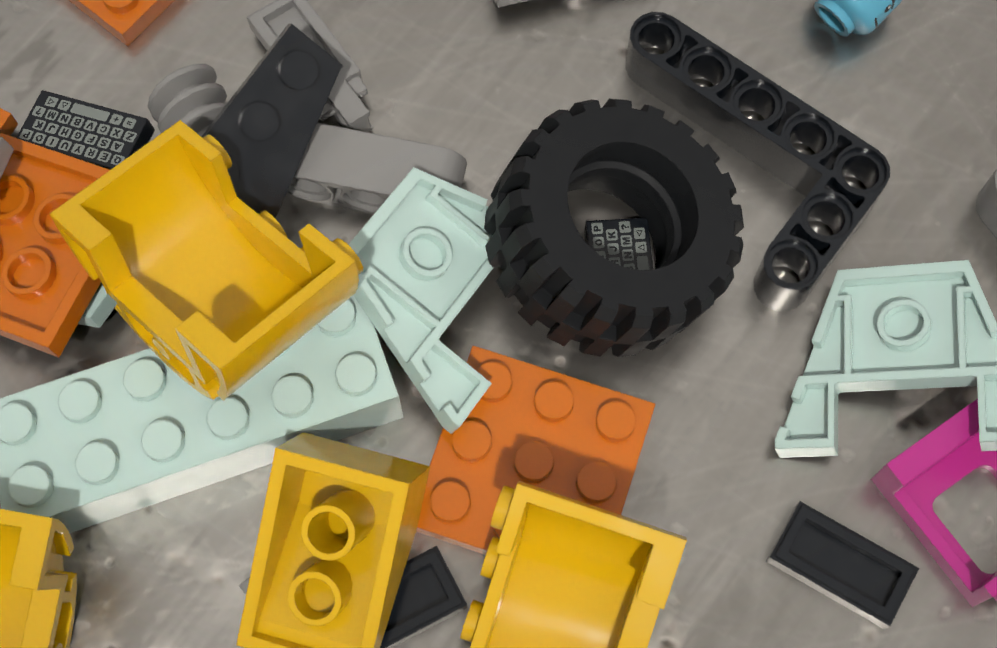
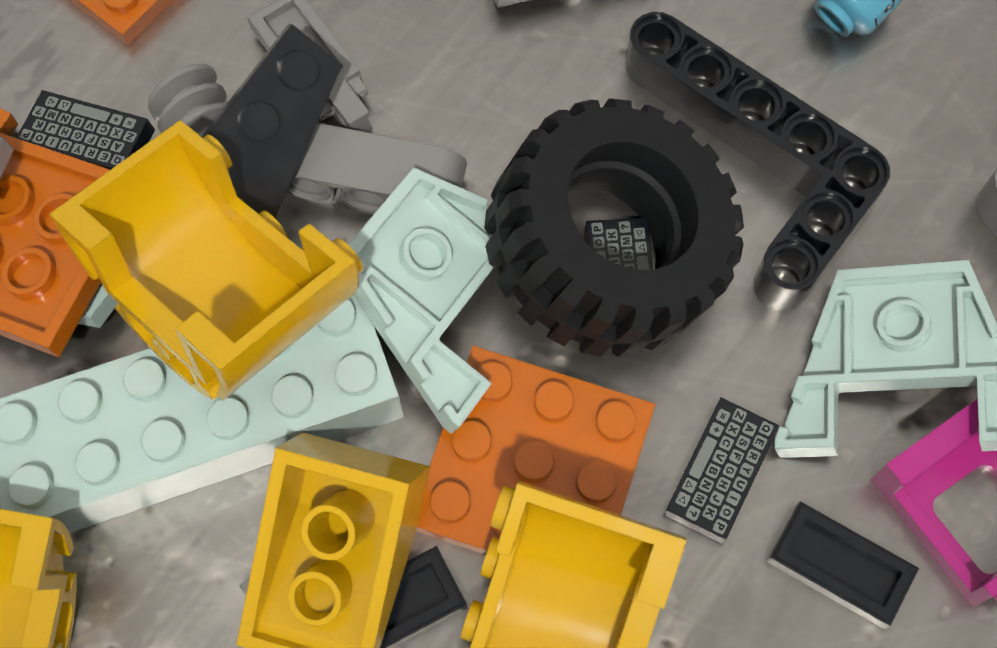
none -> tile [664,397,780,544]

